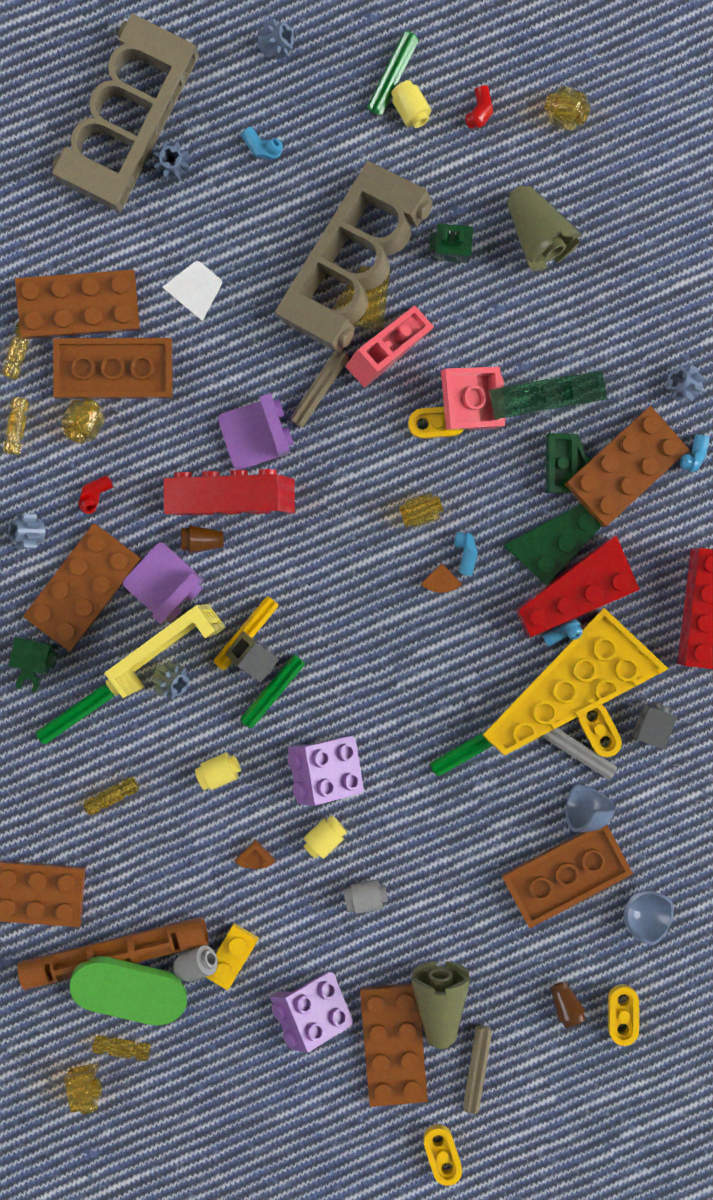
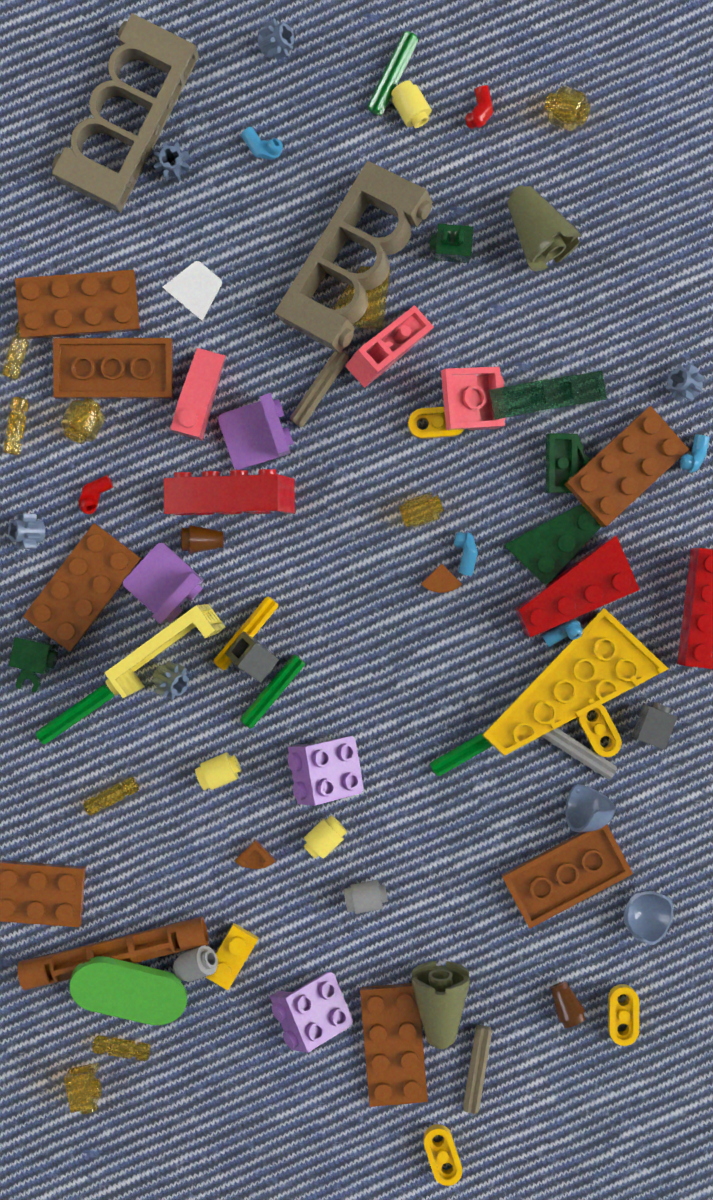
none -> coral slope [170,348,226,441]

